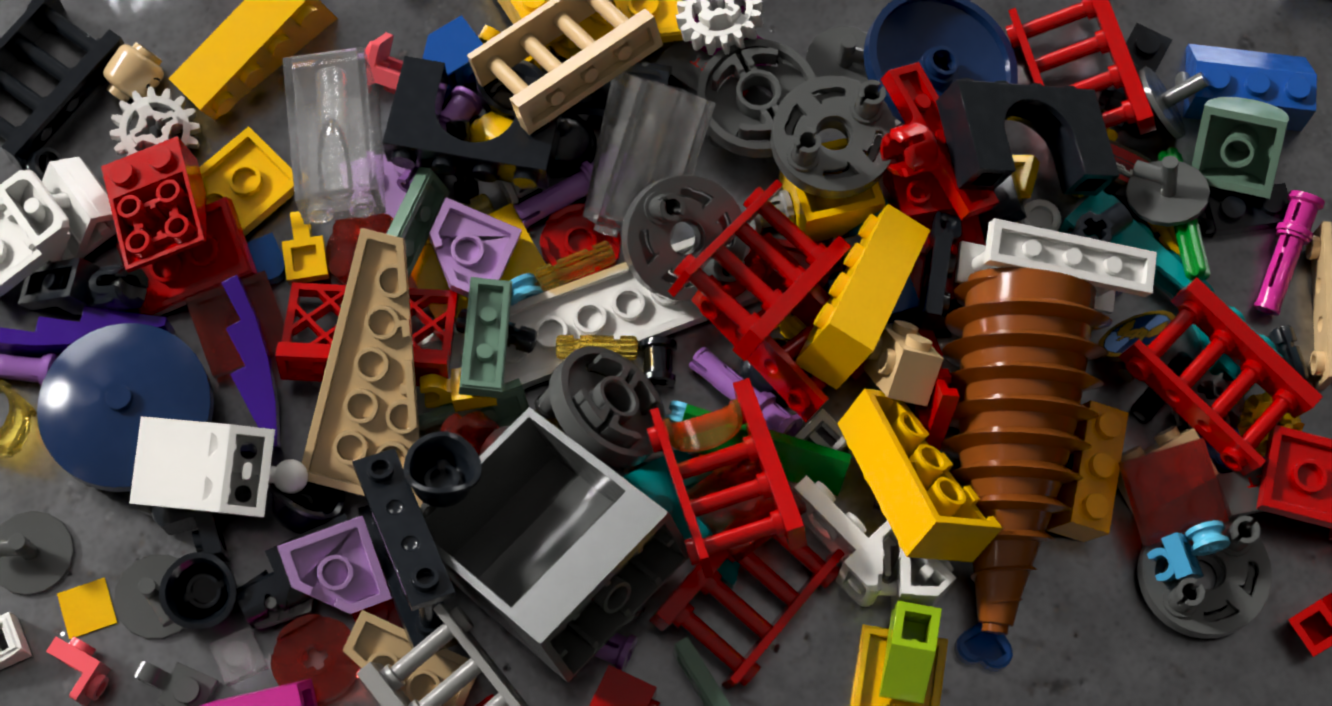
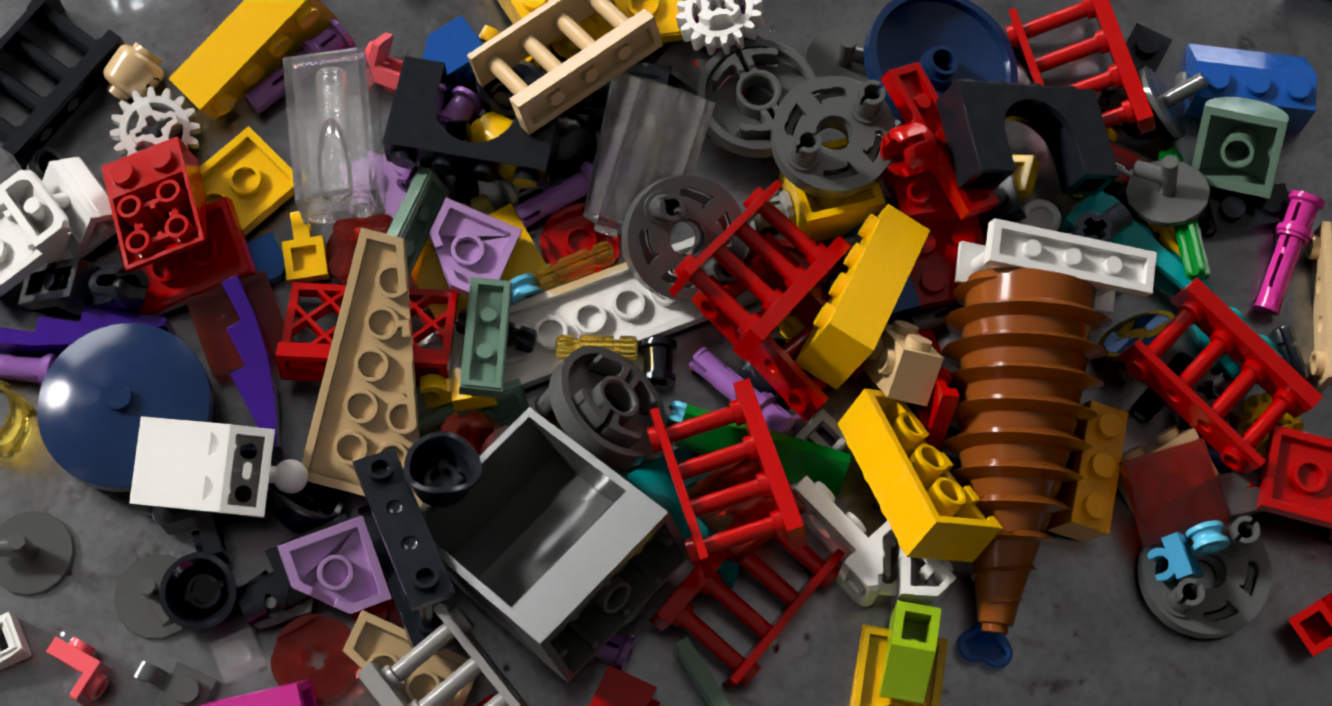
yellow sticker [57,577,117,639] -> none
clear orange helmet [663,398,743,452] -> none
black hinge [915,211,962,330] -> none
none -> medium lavender pin [244,18,356,115]

